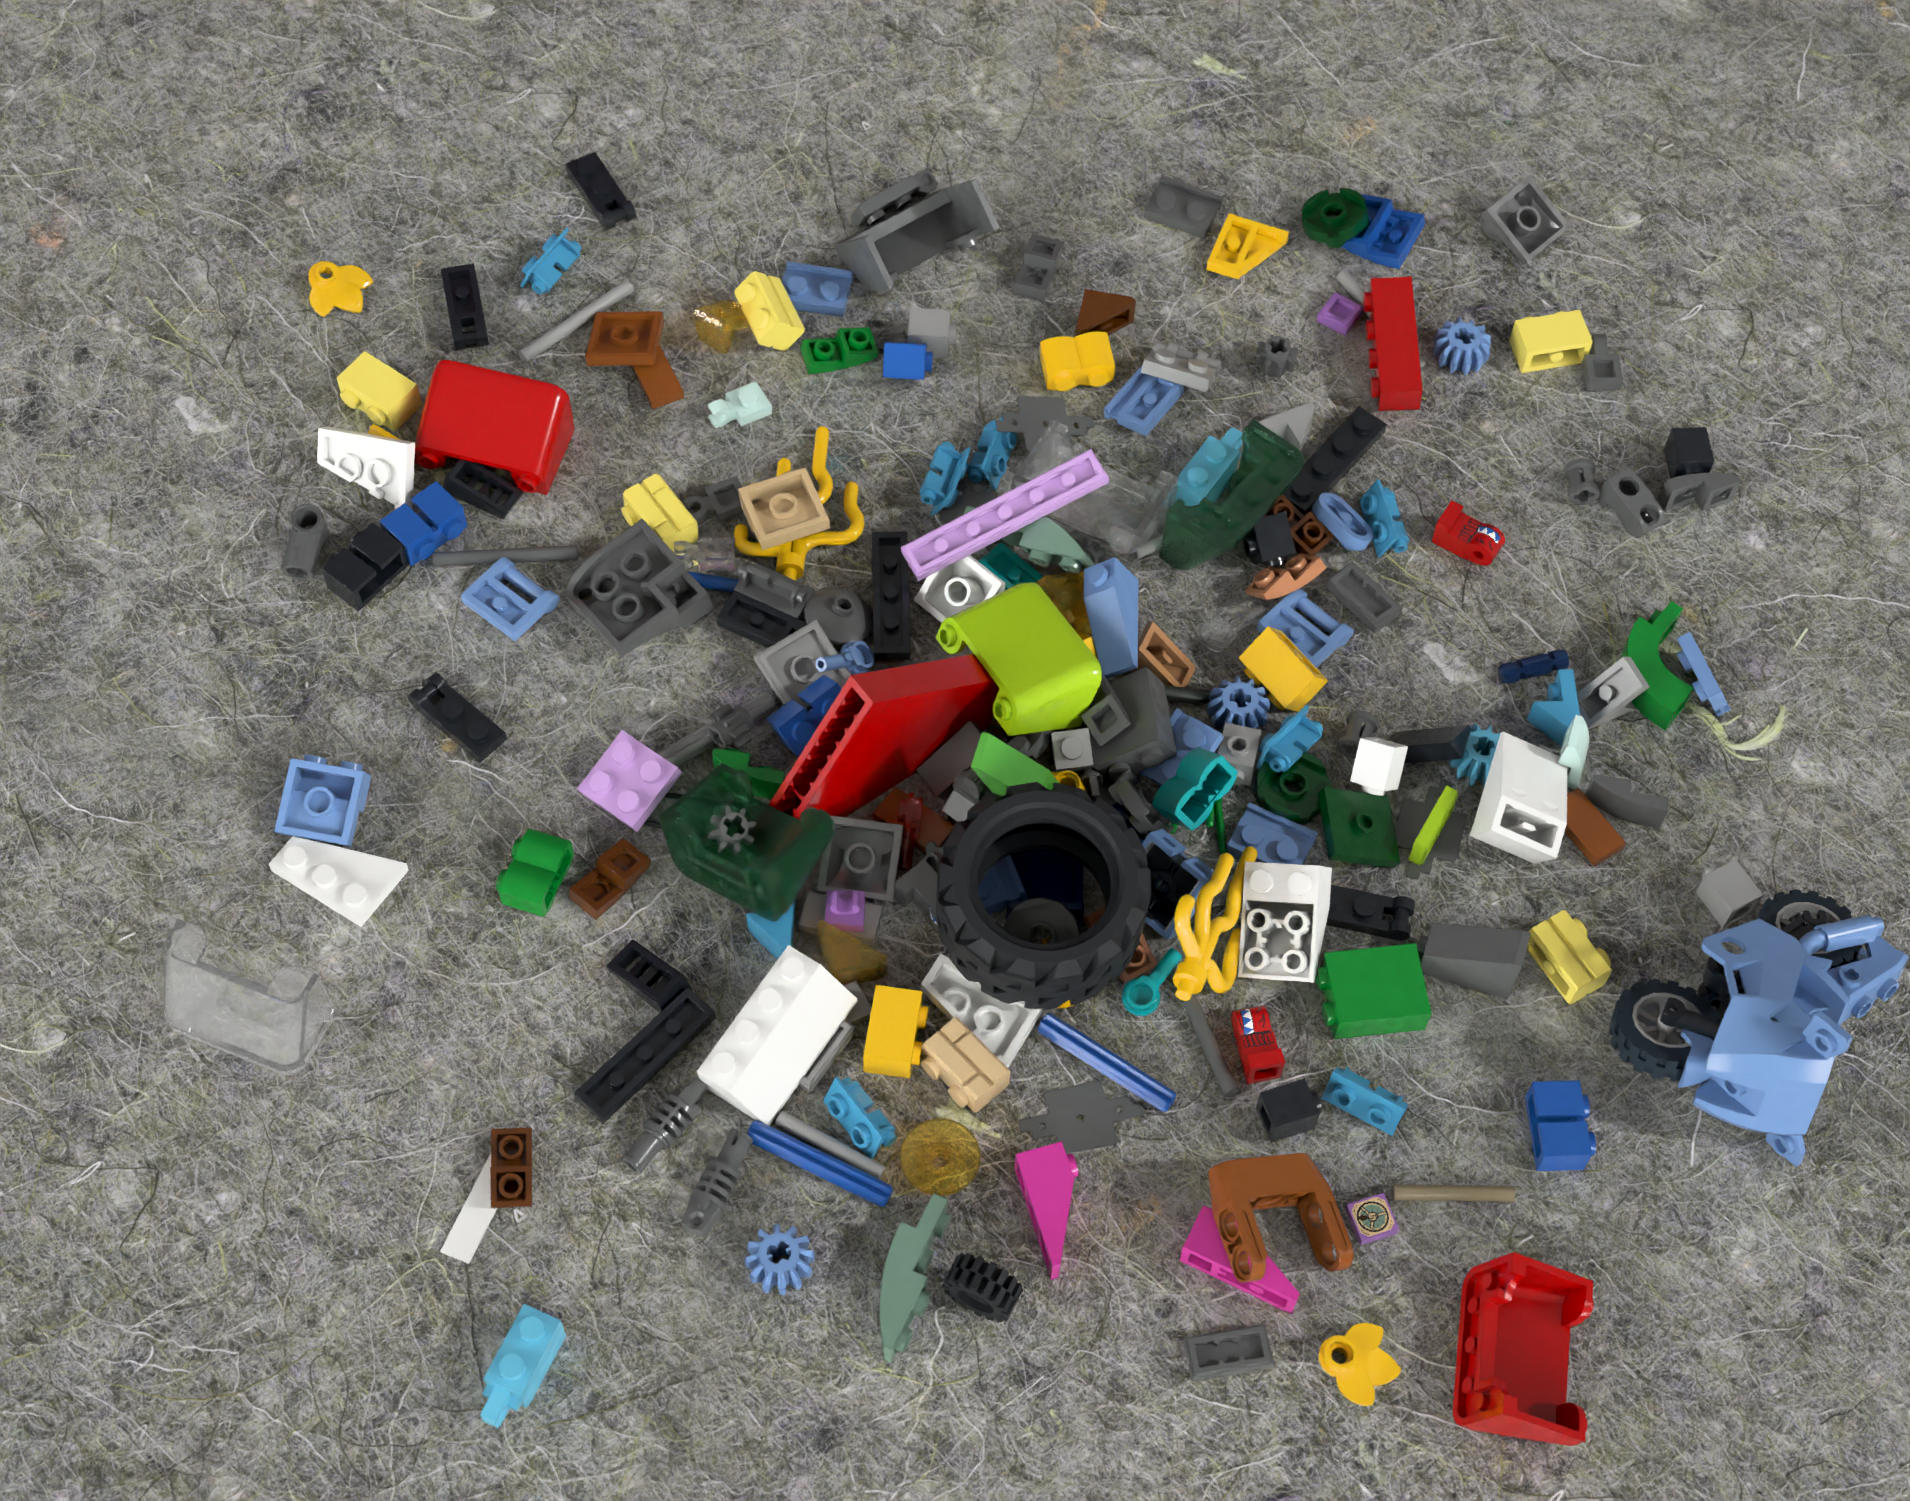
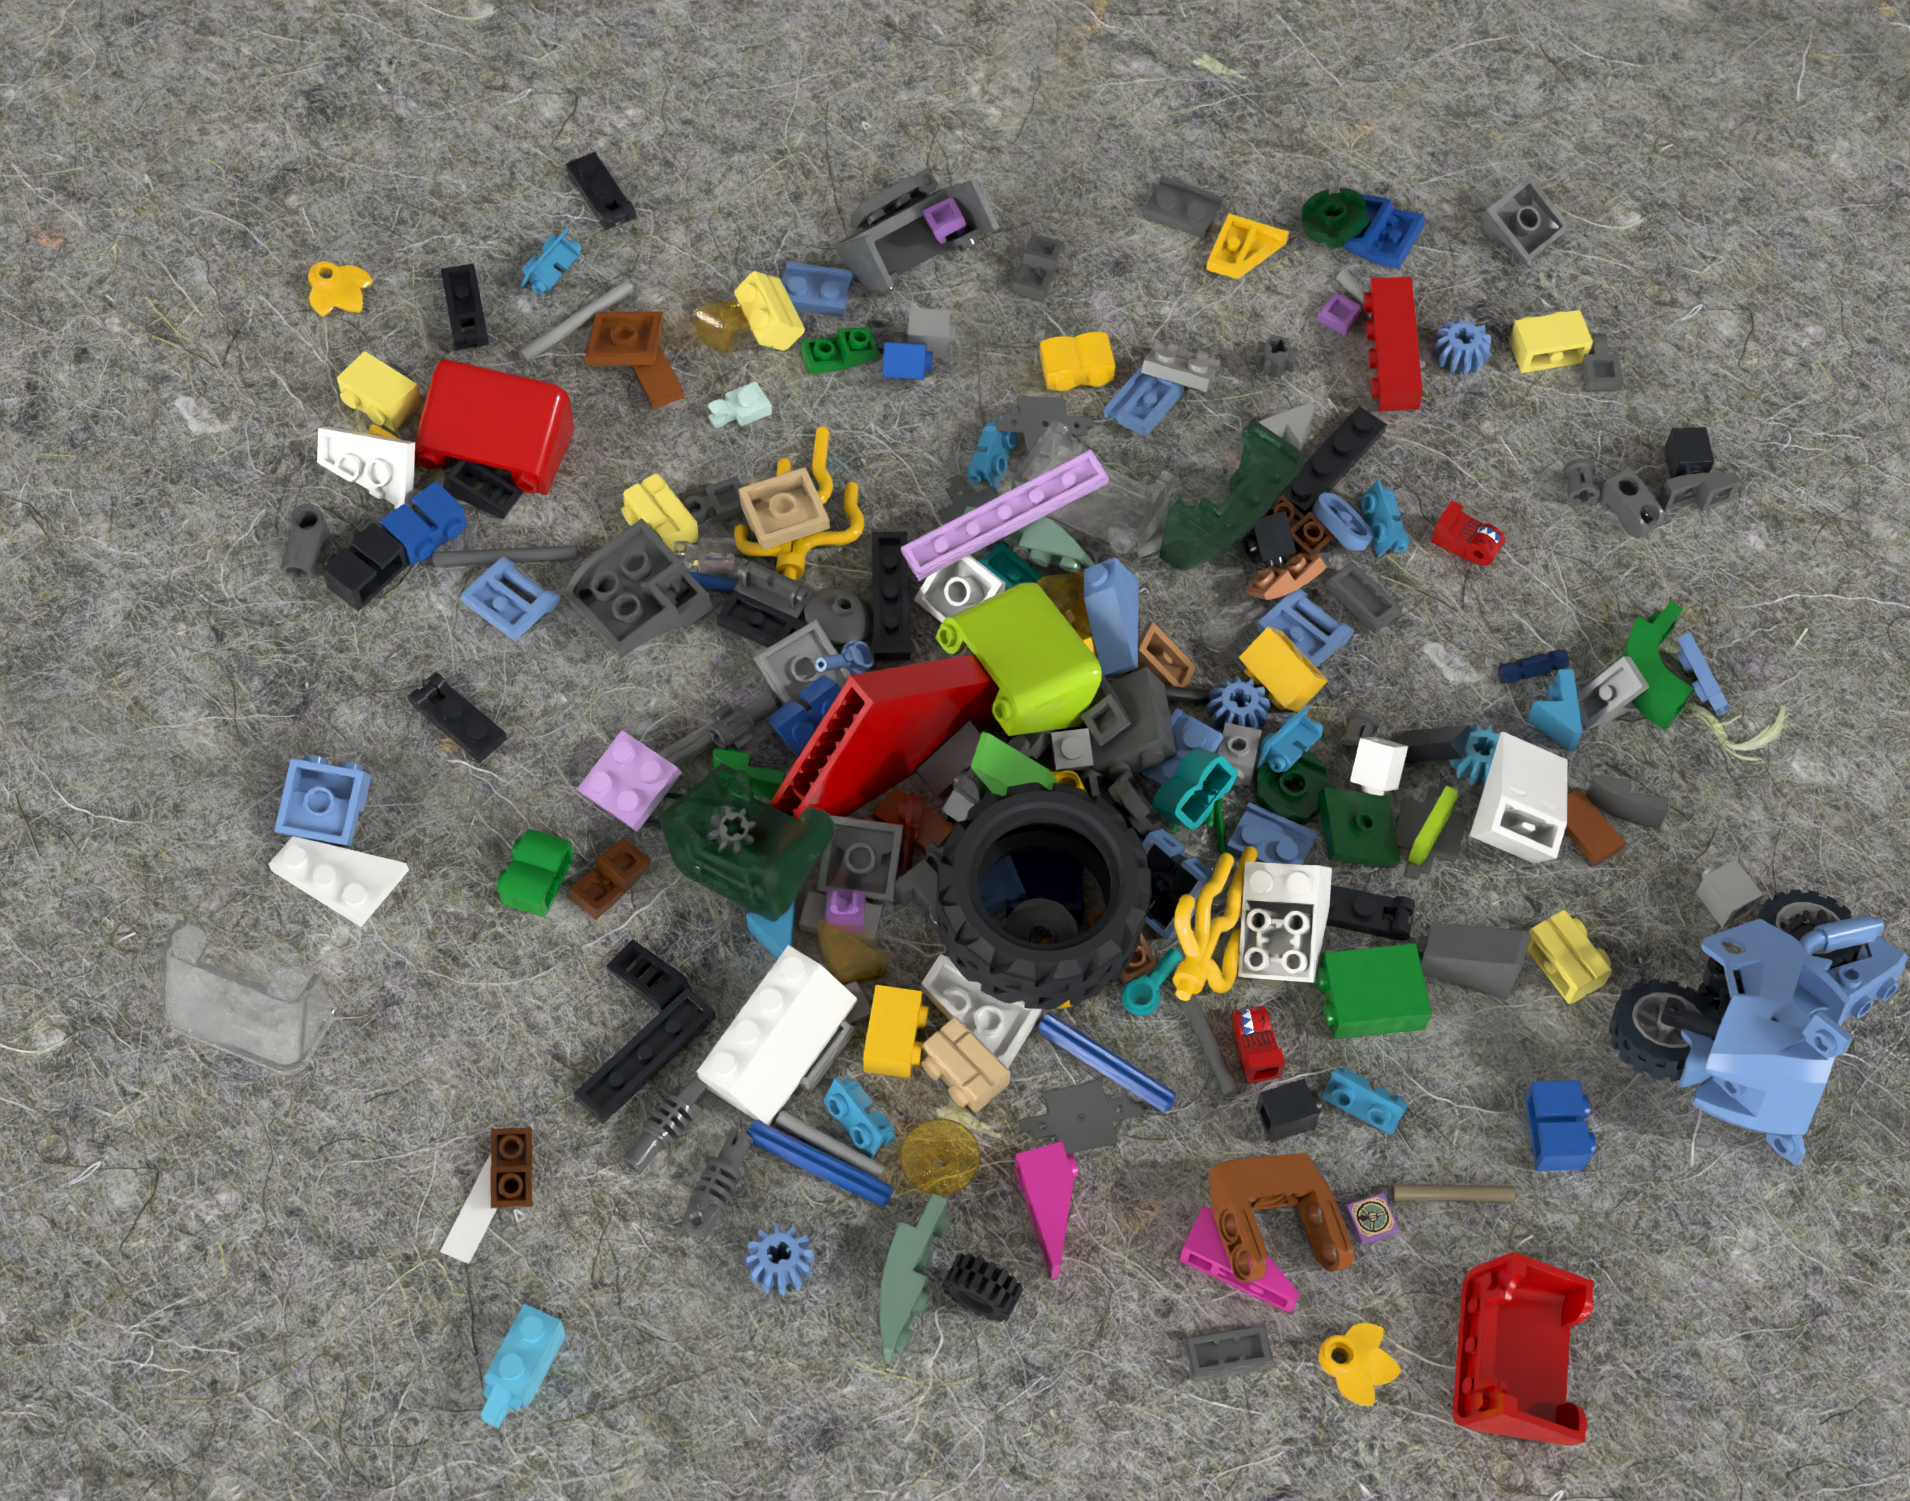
dark azure hinge [919,442,971,516] -> none
reddish brown slope [1076,289,1136,336] -> none
medium azure hinge [1169,427,1244,520] -> none
light aqua slope [1558,715,1589,790] -> none
none -> medium lavender tile [922,197,967,244]

